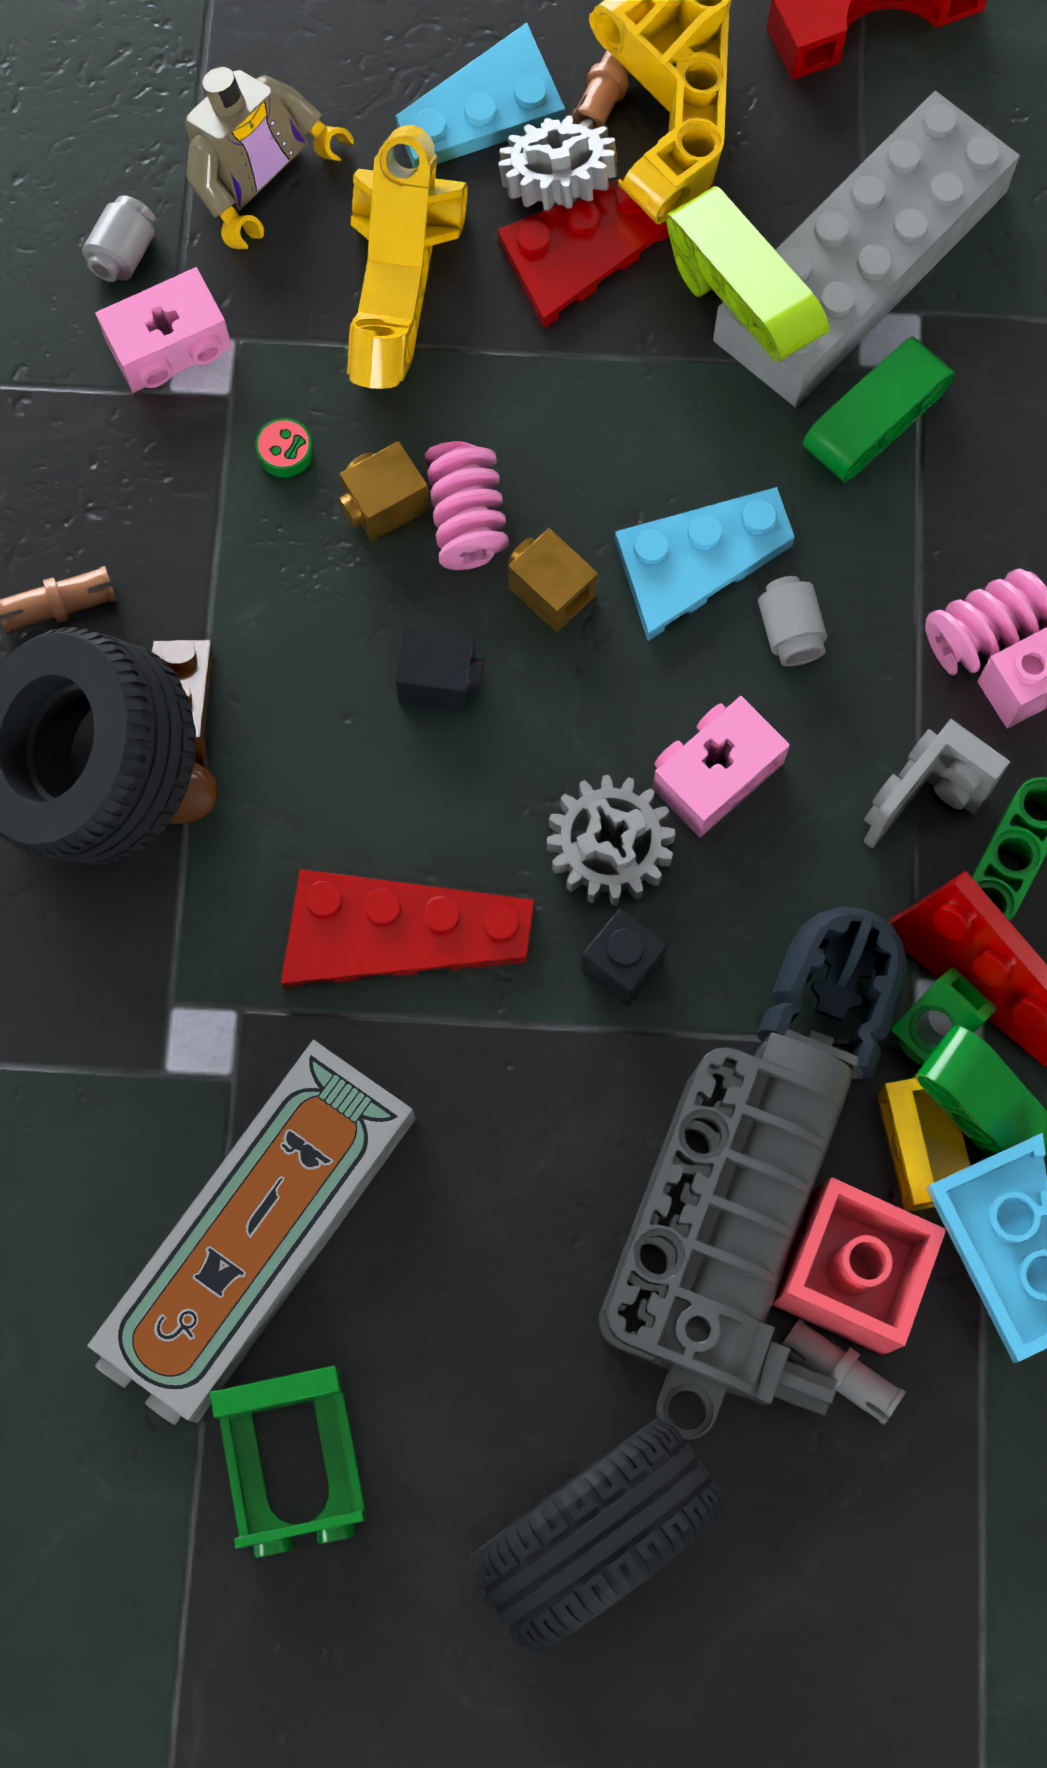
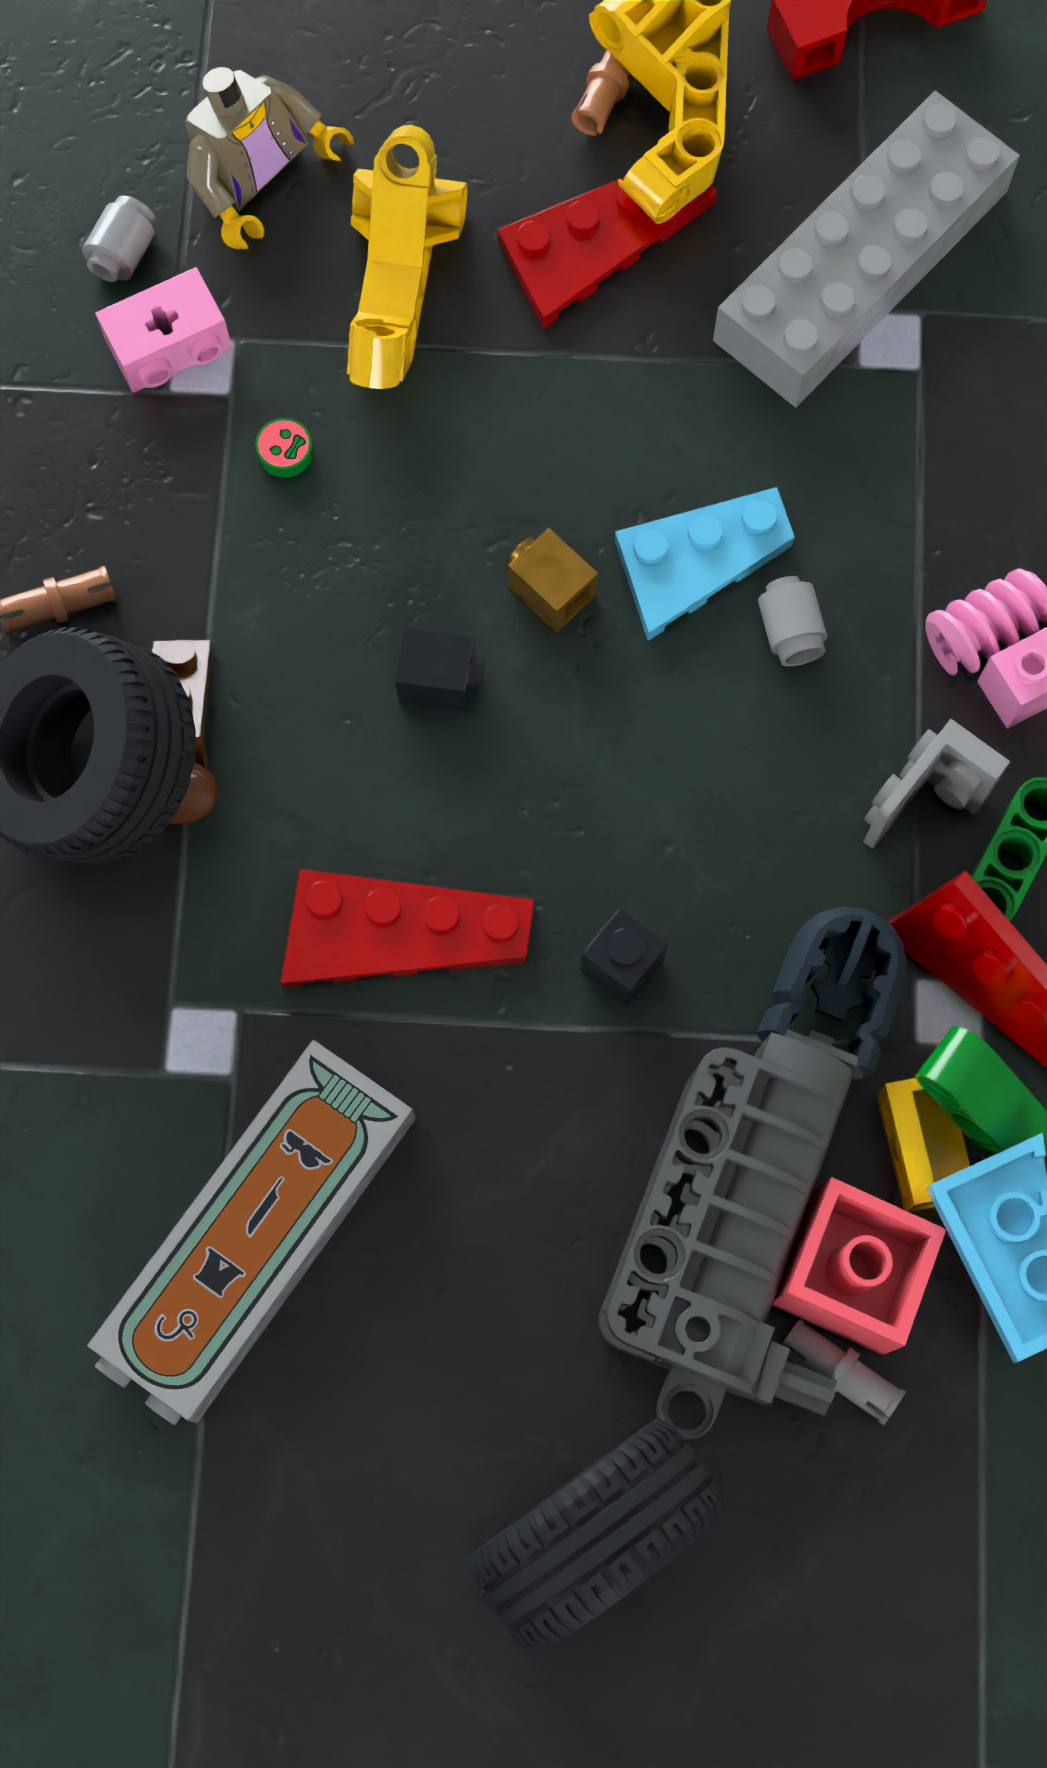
green panel [209,1365,368,1558] -> none
pearl gold brick [338,441,430,542] -> none
medium azure wing [396,23,565,168] -> none
bright pink piece [425,441,509,571] -> none
light grey gear [498,116,618,210] -> none
light grey gear [547,775,675,906] -> none
bright pink brick [652,696,790,838] -> none
beam [665,186,830,363] -> none
green beam [803,336,955,483] -> none
green brick [891,967,998,1065] -> none

